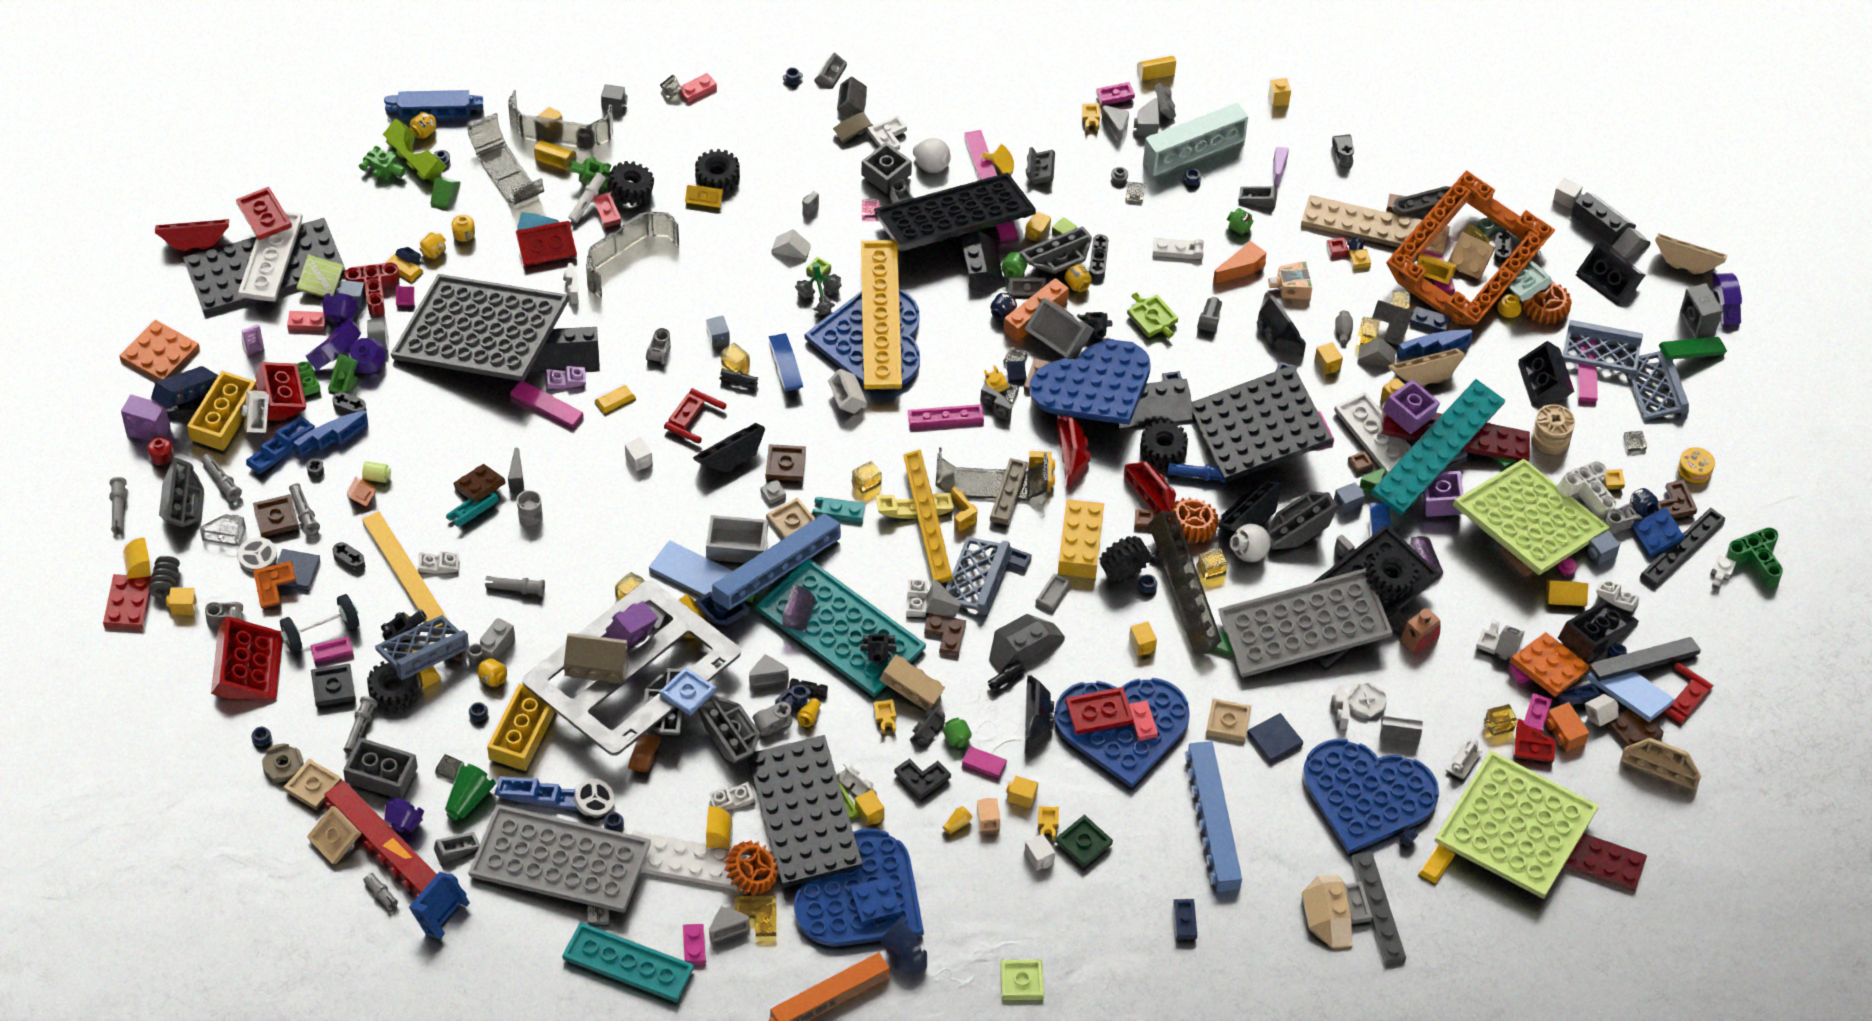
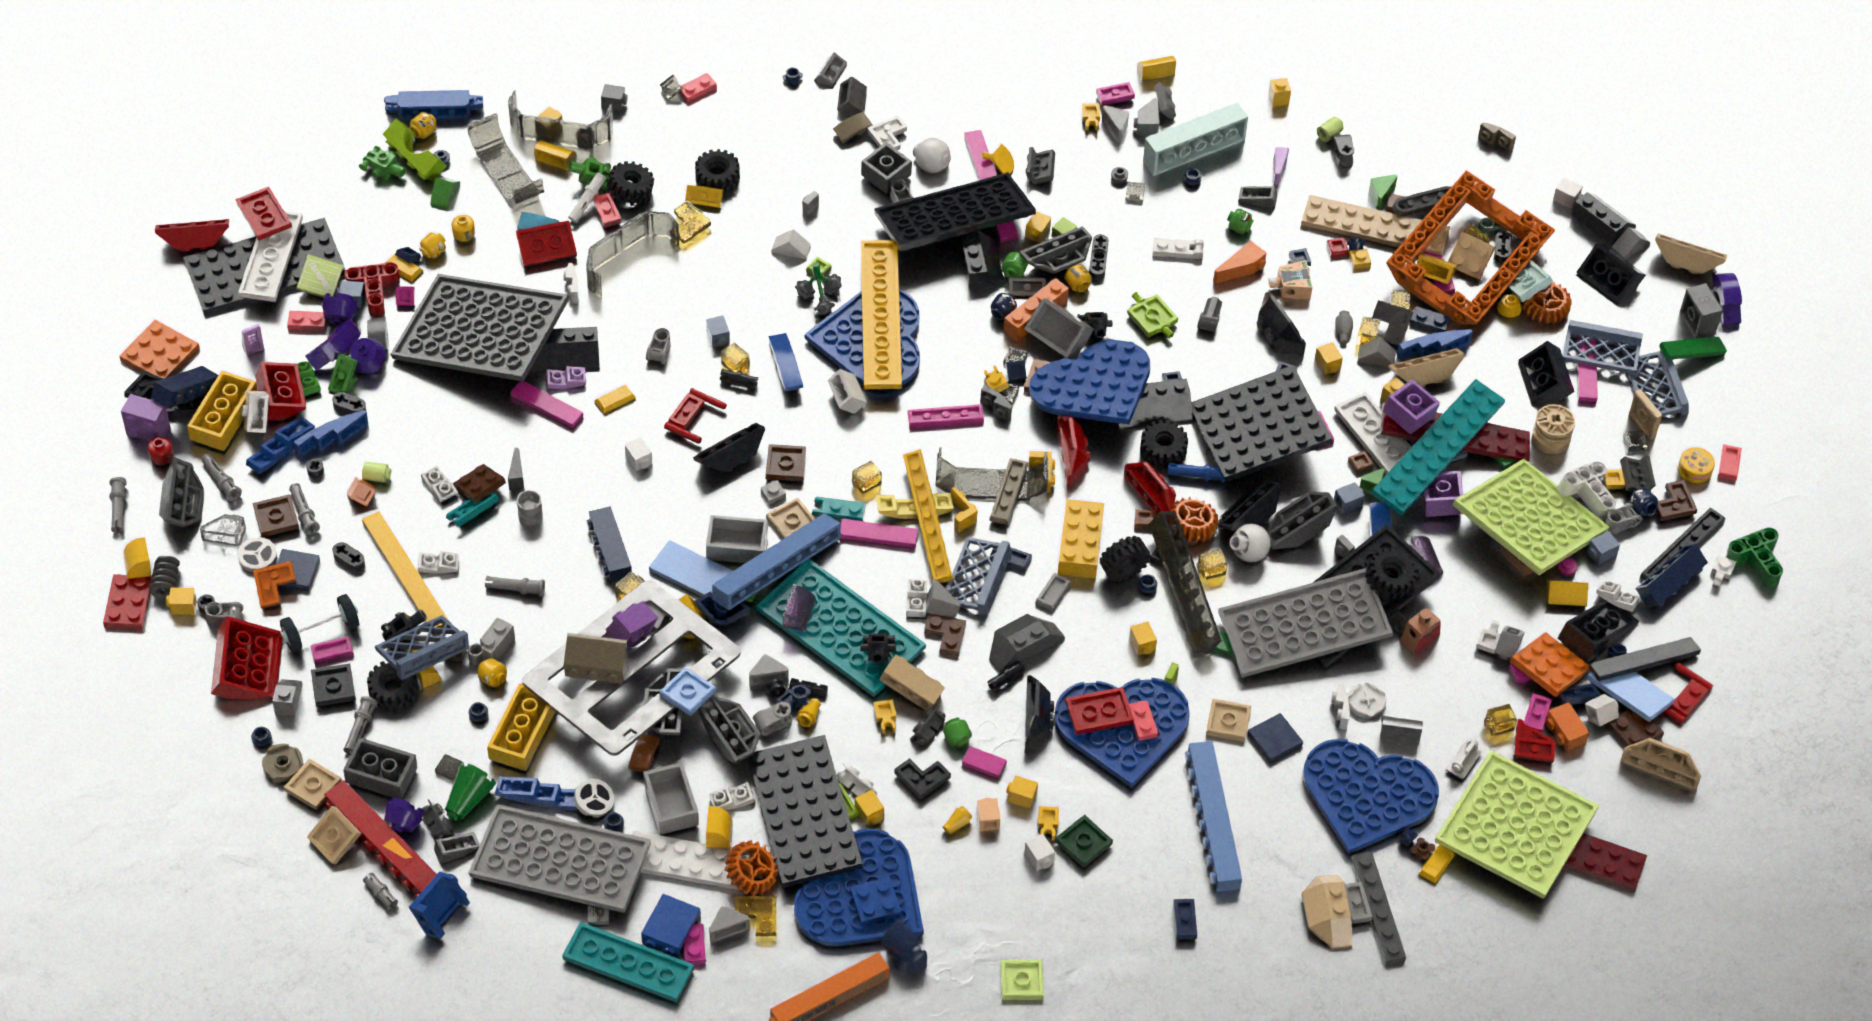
clear pink tile [862,199,880,217] -> none
blue plate [1632,507,1685,557] -> none
none -> black plate [124,371,164,398]
none -> black bush [197,594,215,614]
none -> flat silver slope [272,679,302,716]
none -> white slope [421,465,458,502]
none -> dark grey hinge [422,799,455,840]
none -> brick [586,506,632,583]
none -> blue panel [641,894,701,958]
none -> light grey piece [643,762,699,835]
none -> clear yellow plate [672,200,711,244]
none -> black bush [766,679,786,697]
none -> tile [841,519,918,548]
none -> lime tile [1164,662,1179,684]
none -> plate [1288,248,1312,266]
none -> yellowish green brick [1316,116,1344,142]
none -> bright green slope [1369,174,1398,210]
none -> reddish brown plate [1411,838,1435,860]
none -> dark tan slope [1478,122,1517,151]
none -> dark grey bracket [1620,455,1656,493]
none -> tan tile [1629,389,1662,440]
none -> dark blue brick [1635,544,1708,608]
none -> coral tile [1718,444,1742,481]

